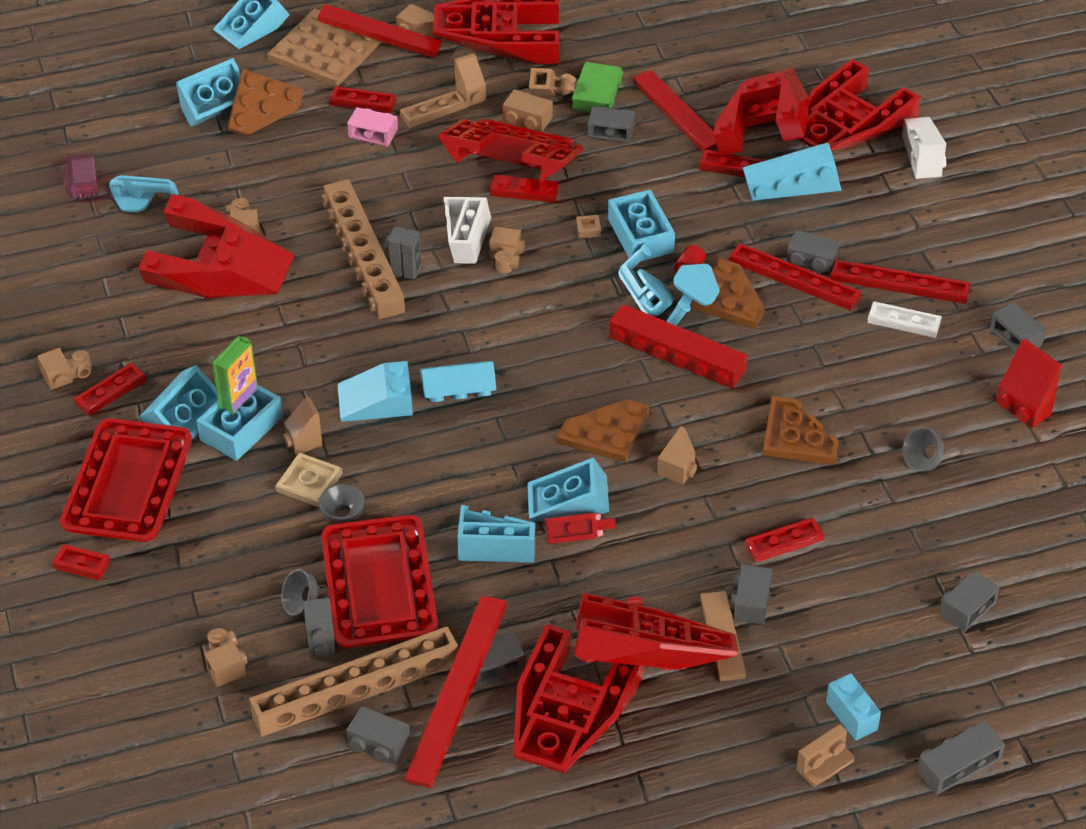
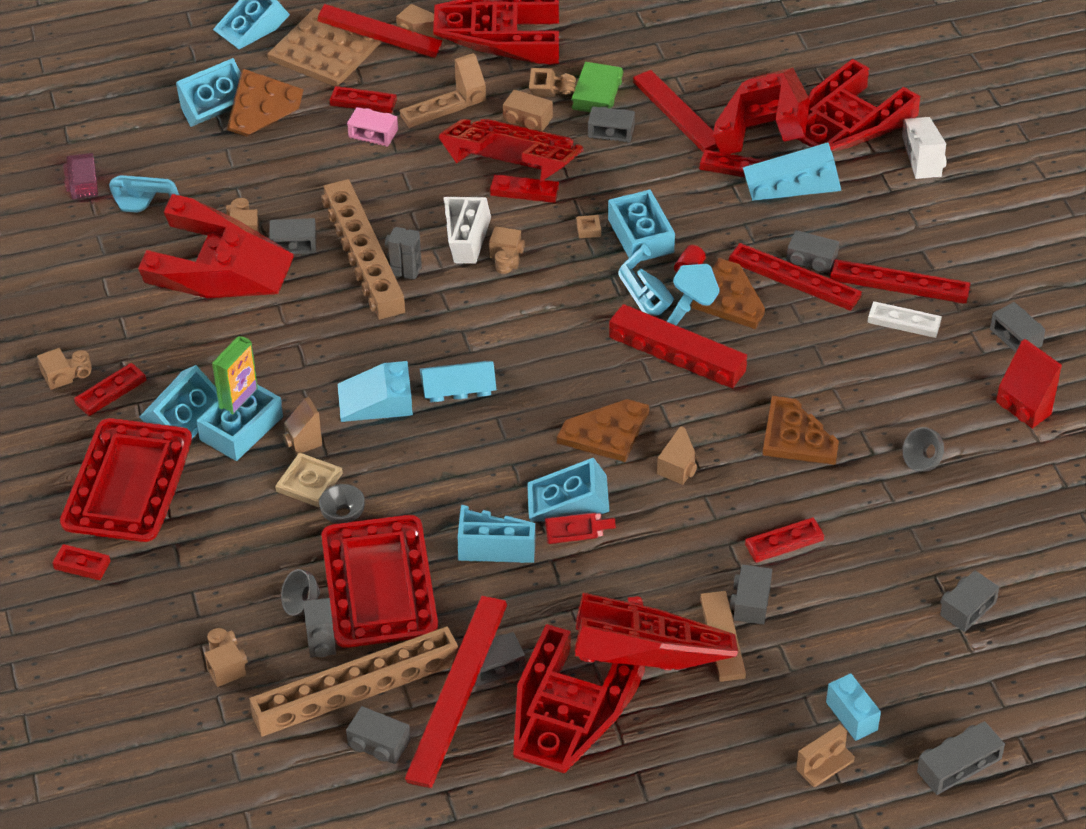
none -> dark grey brick [269,218,317,254]

